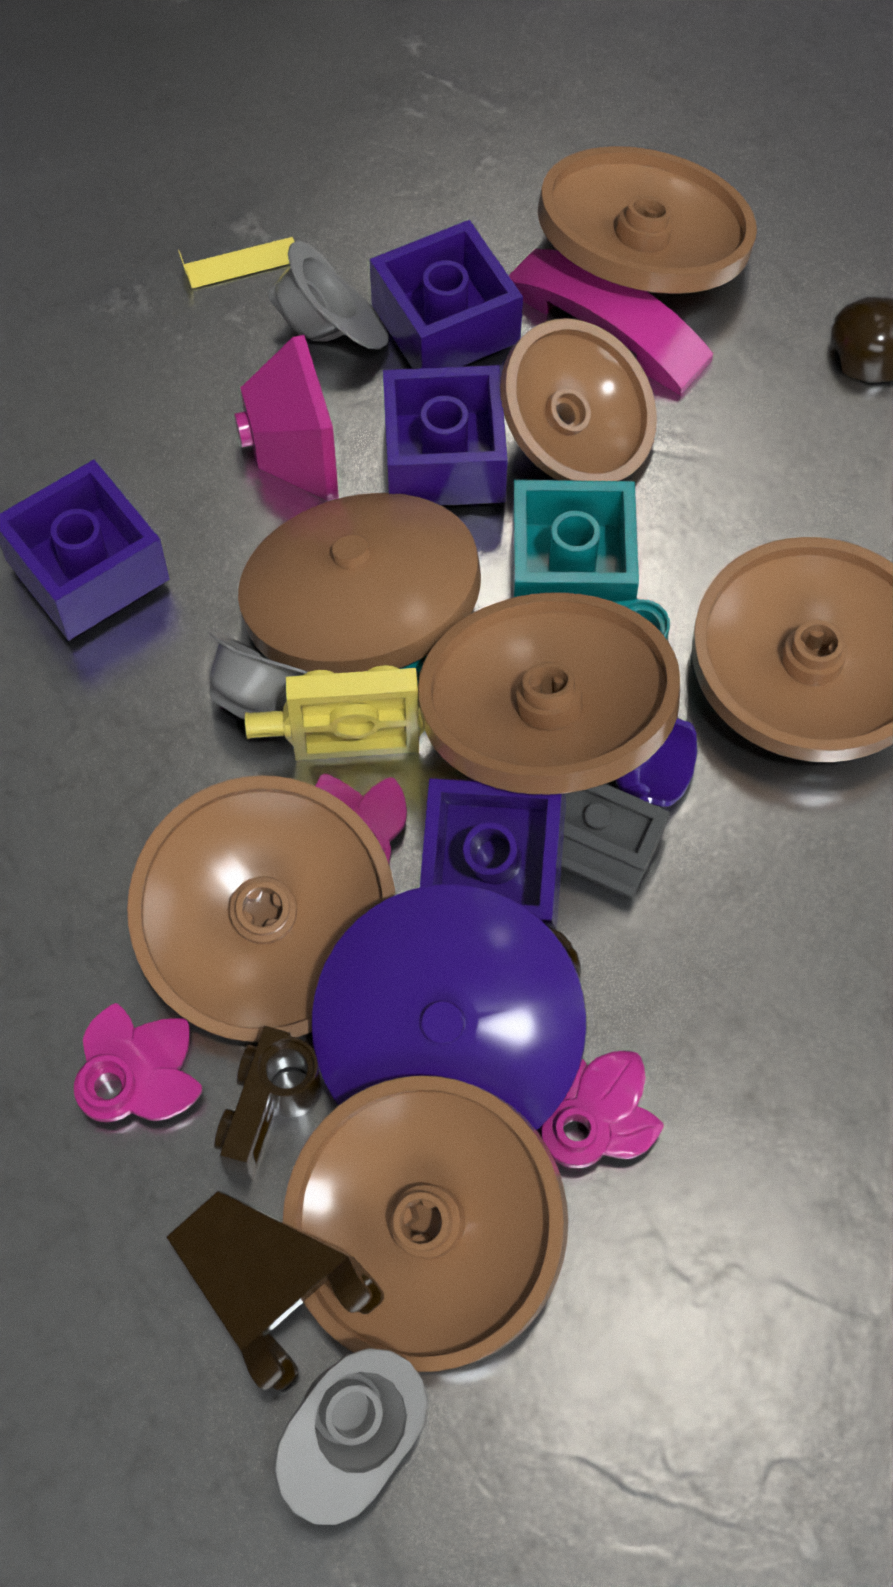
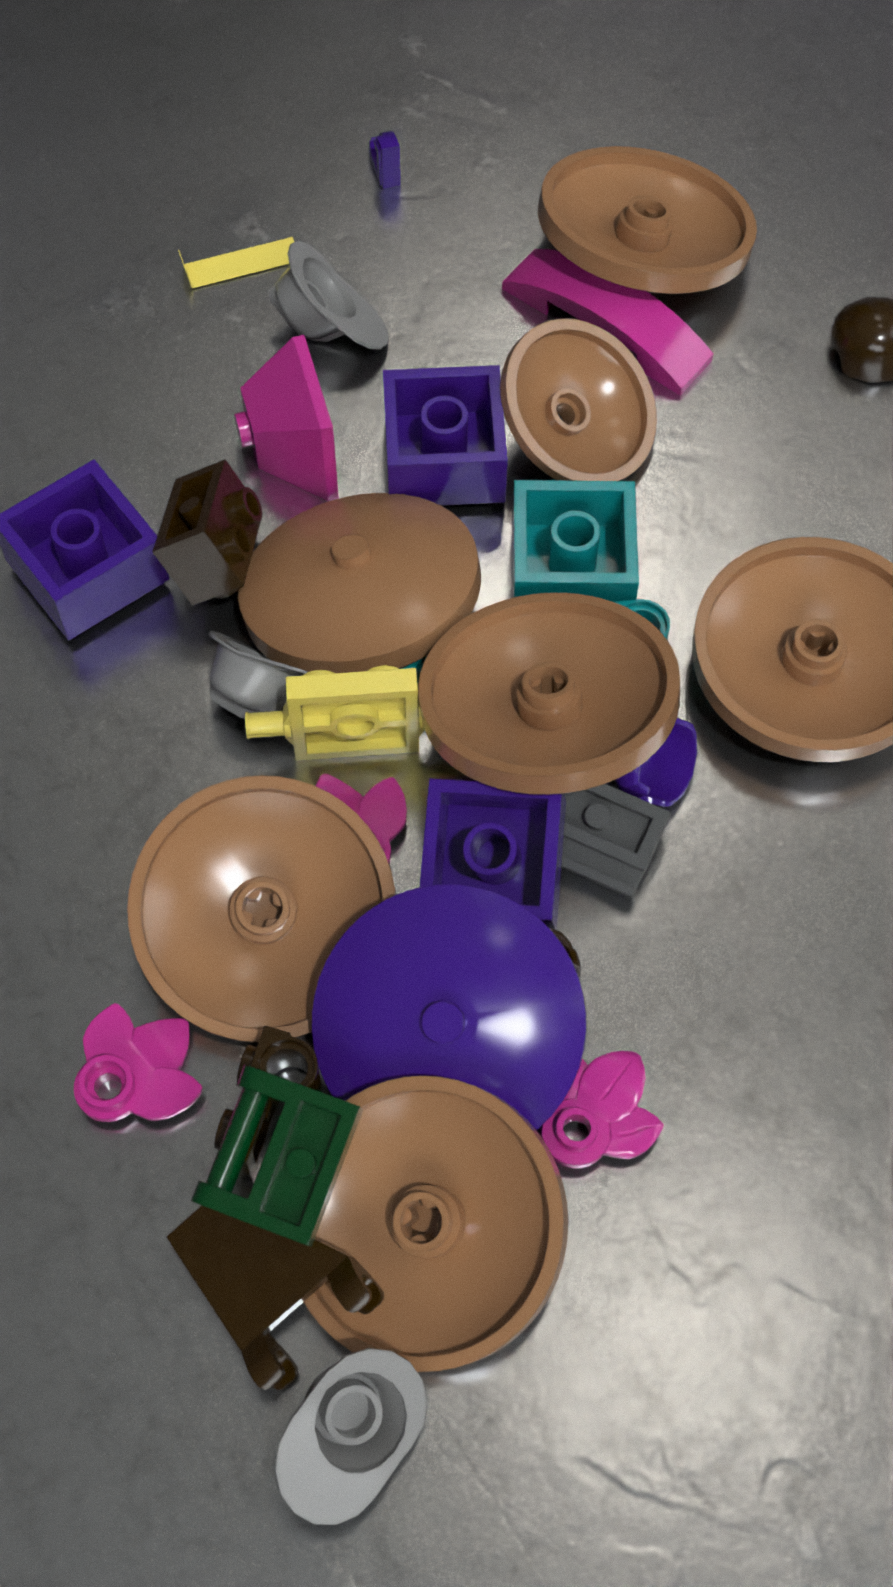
dark purple brick [369,219,523,369] -> none
none -> dark brown brick [152,459,263,606]
none -> dark green plate [191,1065,363,1247]
none -> dark purple tile [369,131,401,189]

